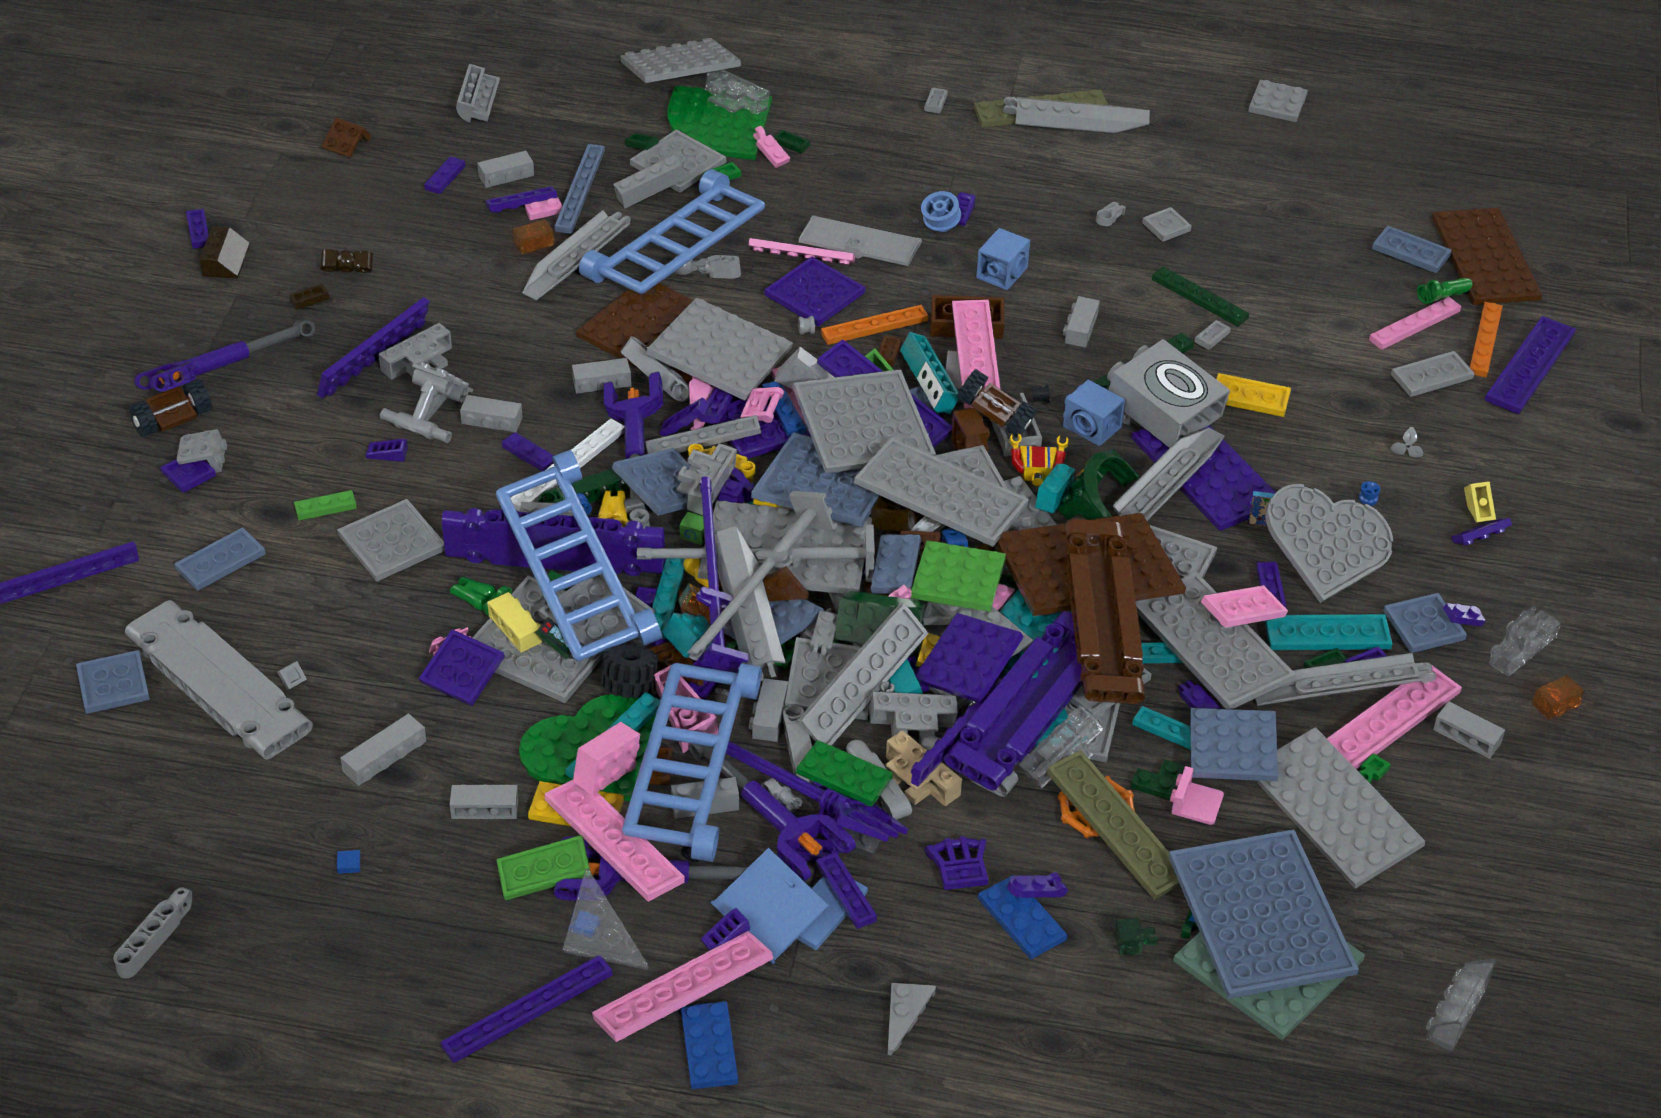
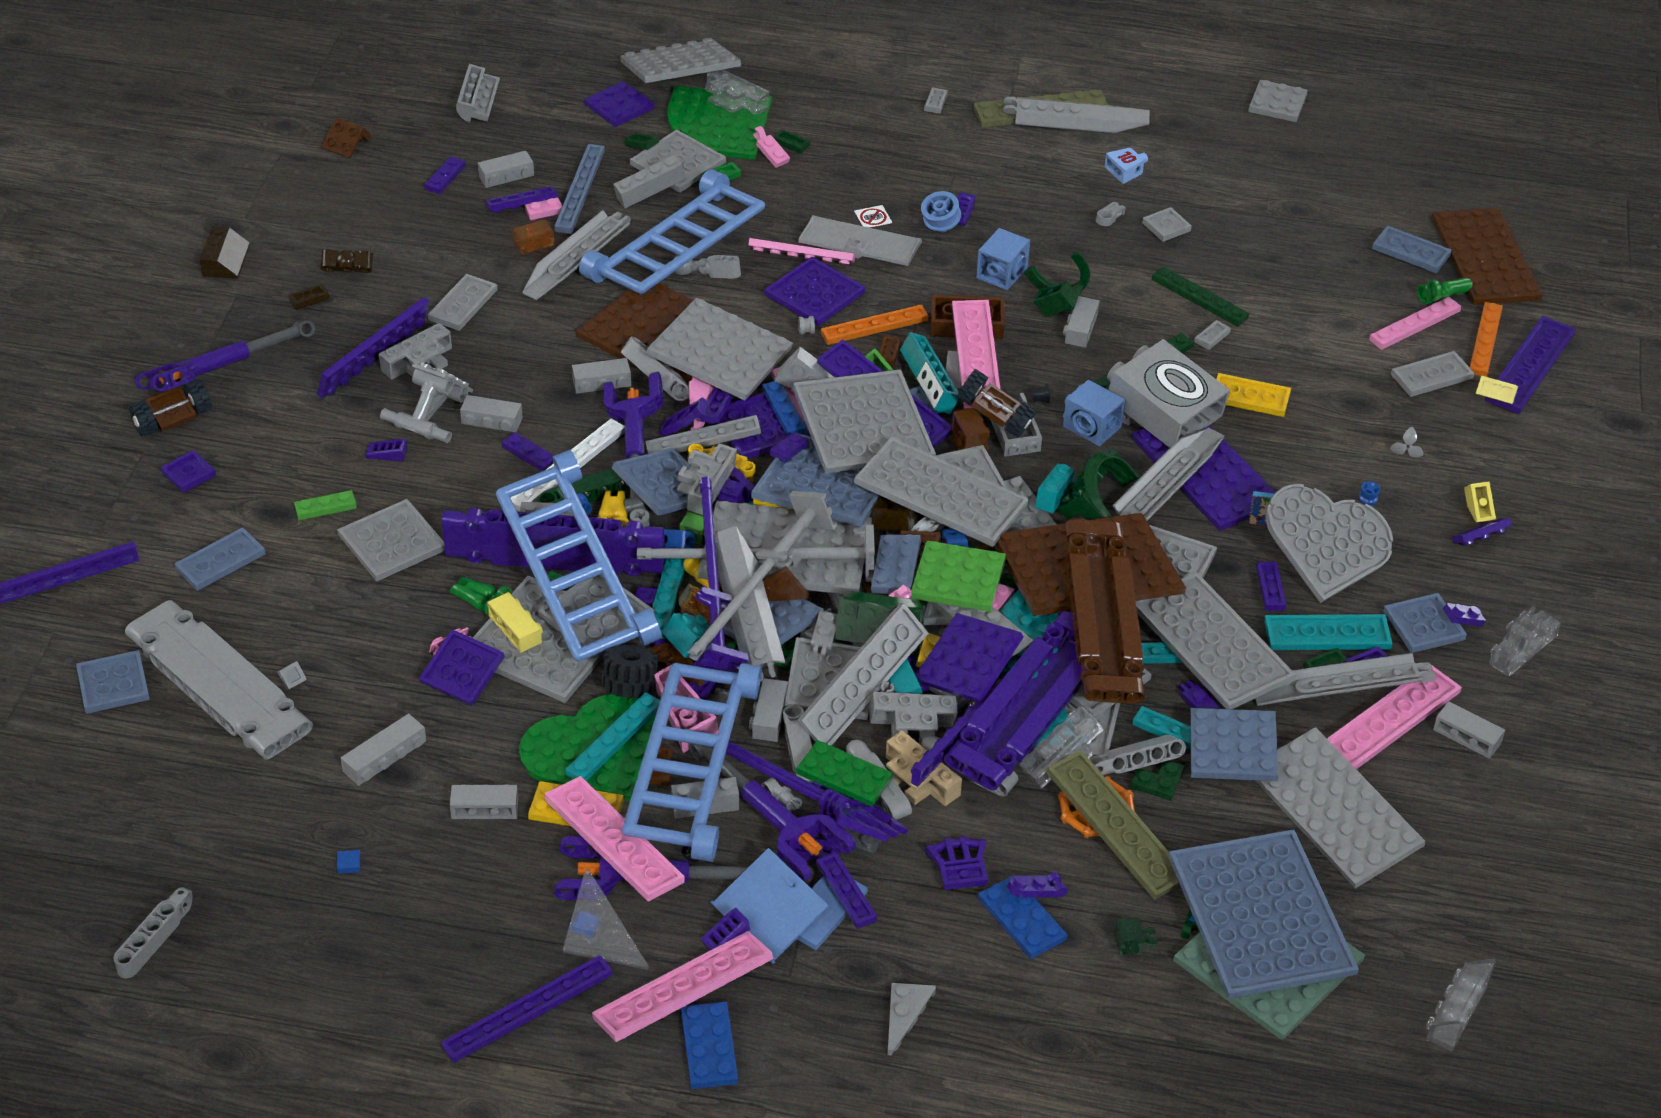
light grey bracket [177,429,227,473] -> none
dark purple plate [186,209,209,248] -> none
bright green tile [496,835,592,900] -> none
tile [535,617,571,660] -> none
bright pink brick [573,722,640,795] -> none
bright pink plate [740,387,784,423] -> none
torso [1009,434,1068,486] -> none
bright pink bracket [1170,766,1224,825] -> none
bright pink plate [1201,585,1288,628] -> none
green plate [1358,753,1391,784] -> none
clear orange brick [1532,675,1584,720] -> none
none -> light grey plate [428,274,498,331]
none -> dark purple plate [584,81,654,127]
none -> blue torso [664,529,696,548]
none -> dark purple plate [770,432,809,463]
none -> sticker [854,205,892,228]
none -> dark green piece [1023,251,1090,317]
none -> light grey piece [1089,735,1186,775]
none -> light blue torso [1104,148,1148,184]
none -> light yellow plate [1476,376,1518,404]

